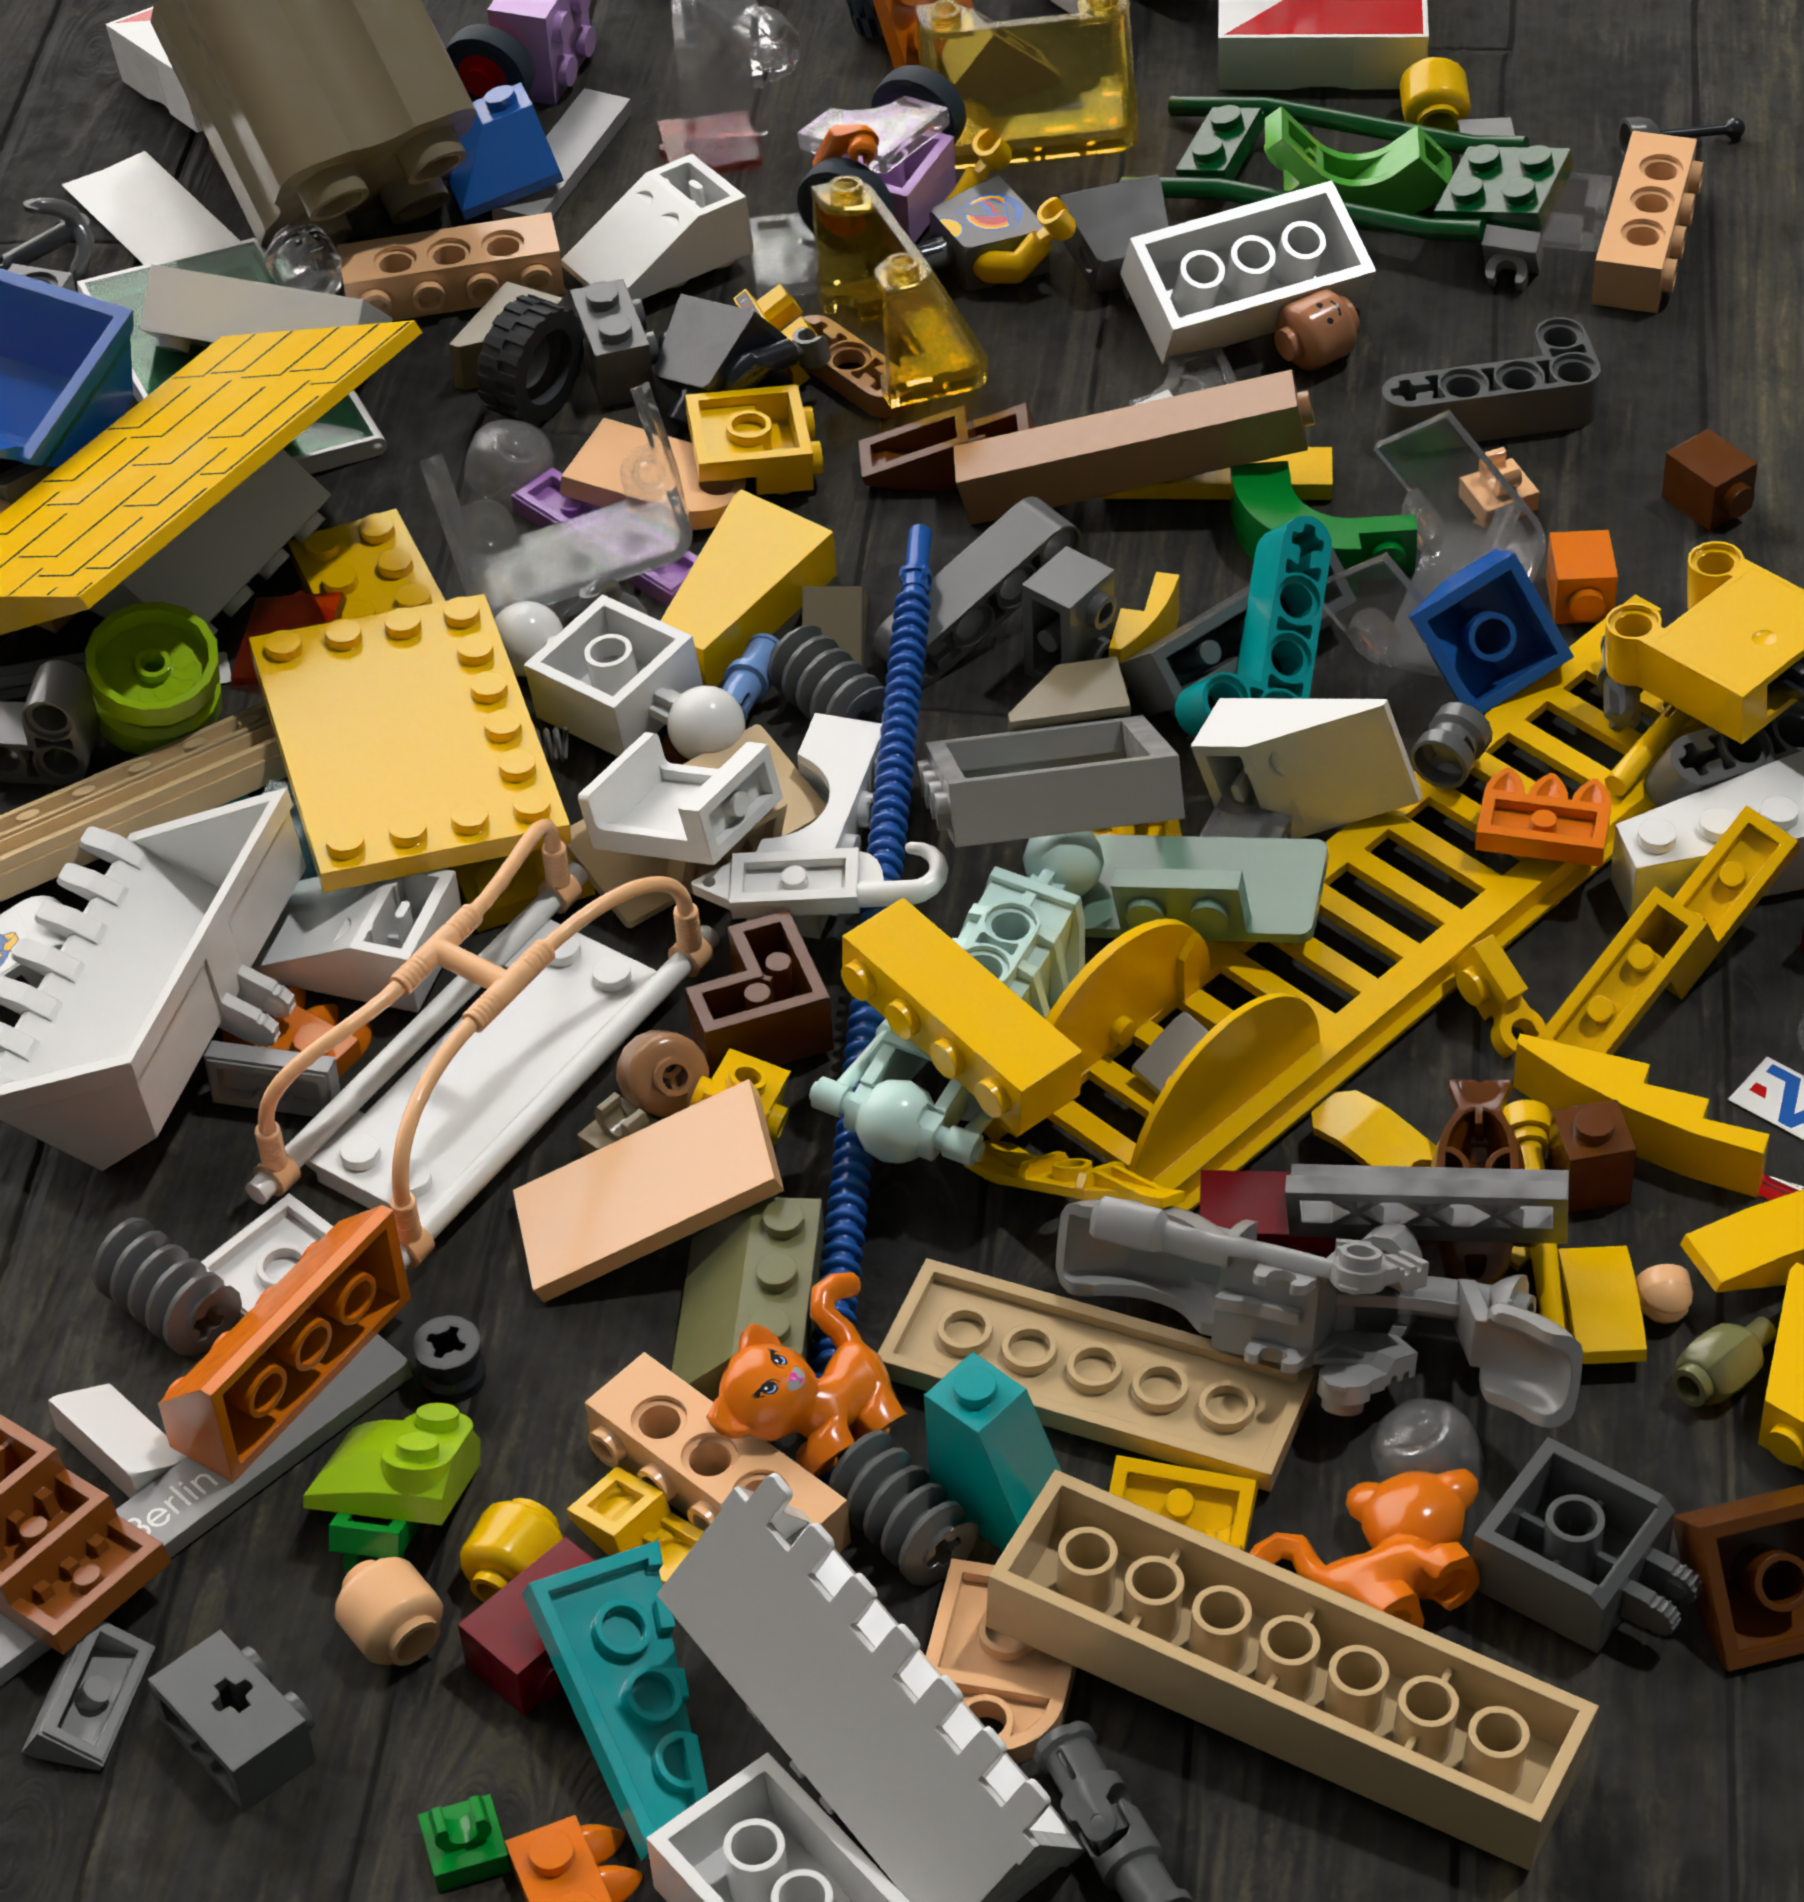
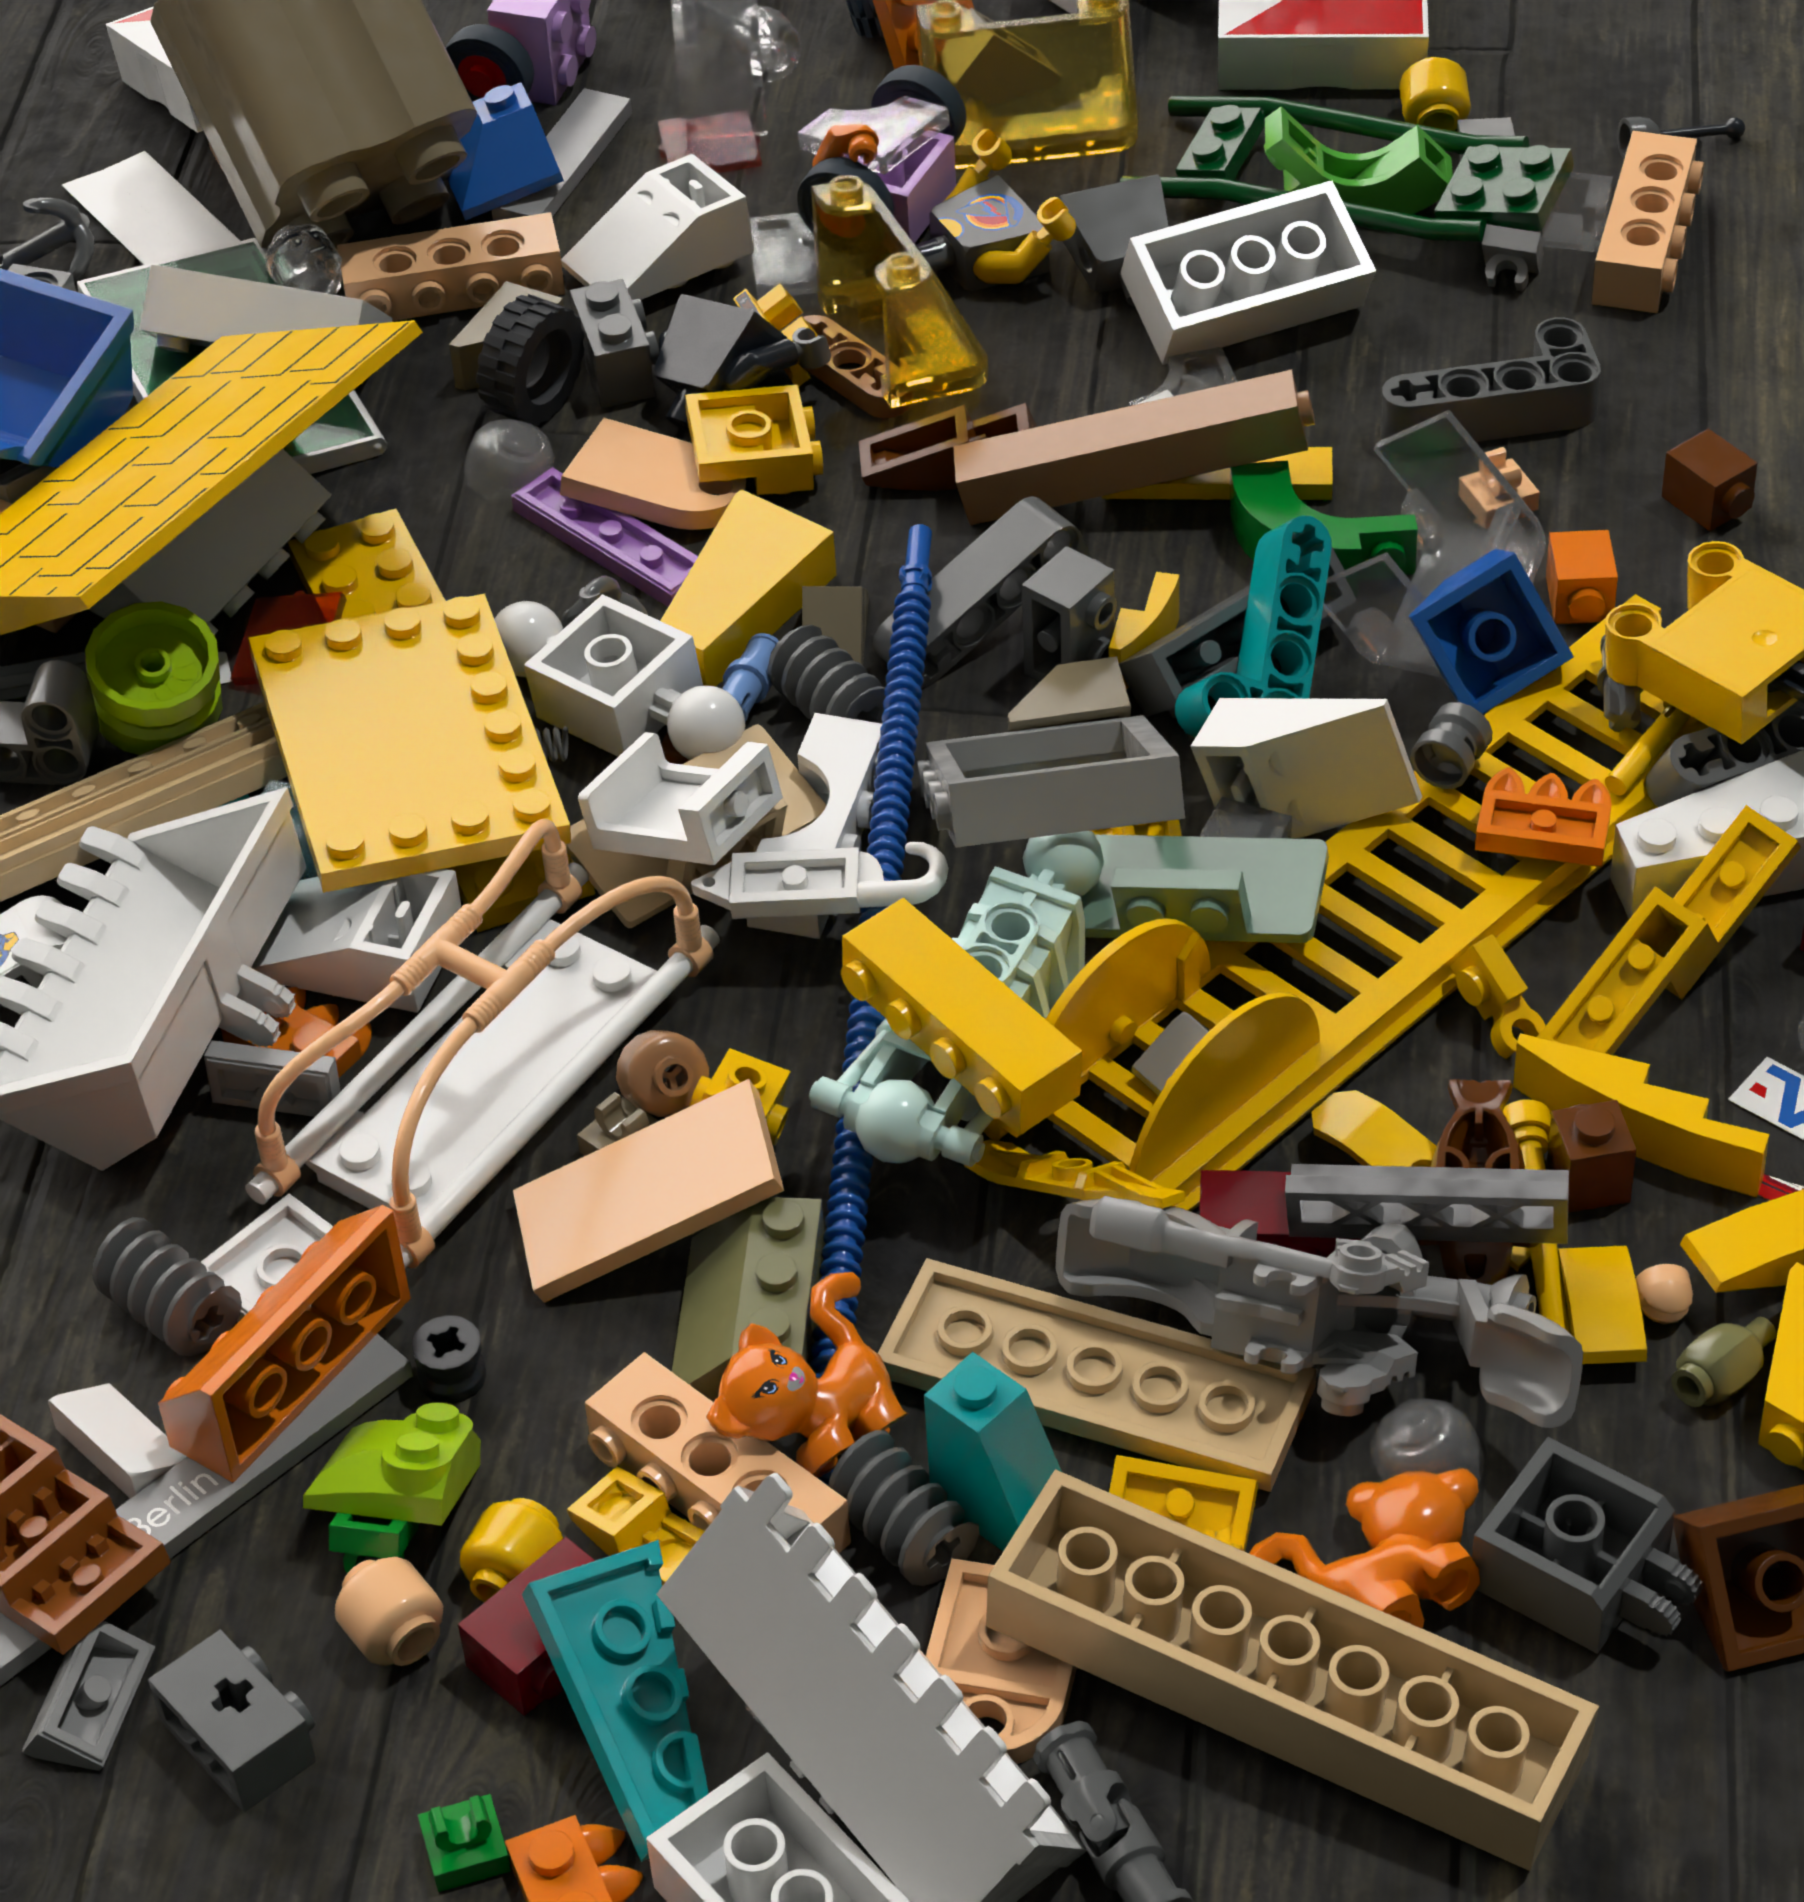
clear windscreen [419,381,693,619] -> none
reddish brown brick [685,909,834,1079] -> none
nougat head [1274,289,1360,371] -> none

